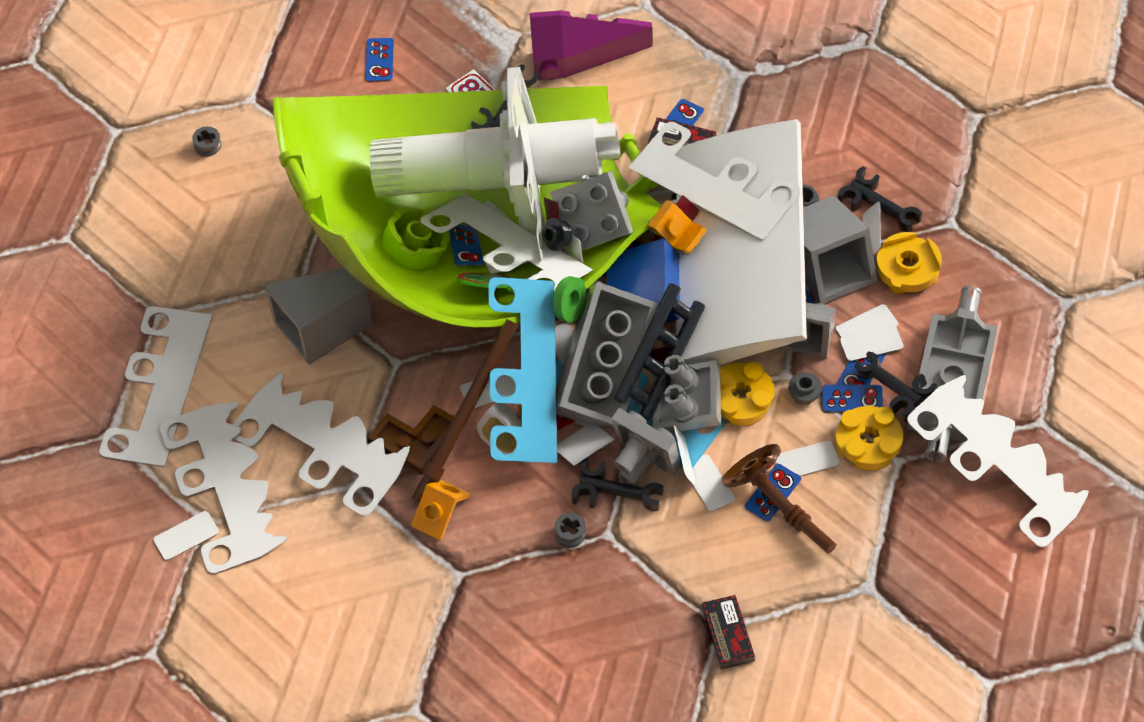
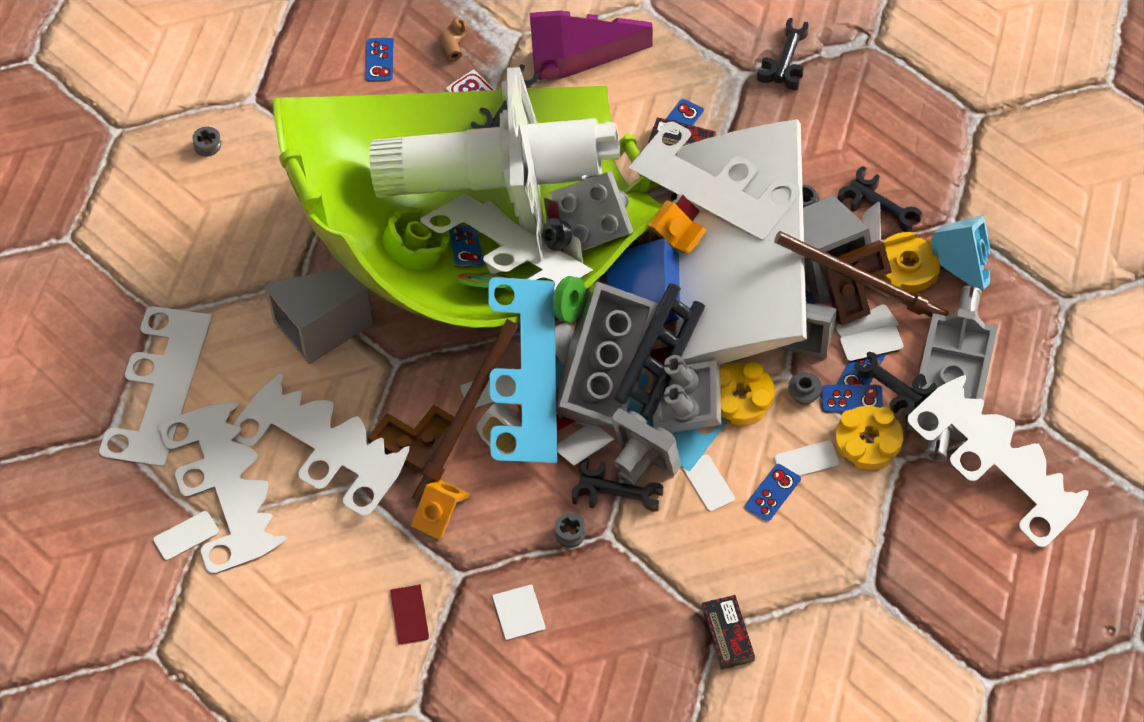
white sticker [674,425,696,486] -> none
reddish brown dish [722,444,837,554] -> none
none -> dark red sticker [390,584,430,644]
none -> medium nougat arm [440,18,468,62]
none -> white sticker [492,584,546,640]
none -> black bar [757,18,809,90]
none -> reddish brown bar [774,231,949,317]
none -> reddish brown plate [821,240,892,325]
none -> medium azure slope [931,215,990,290]

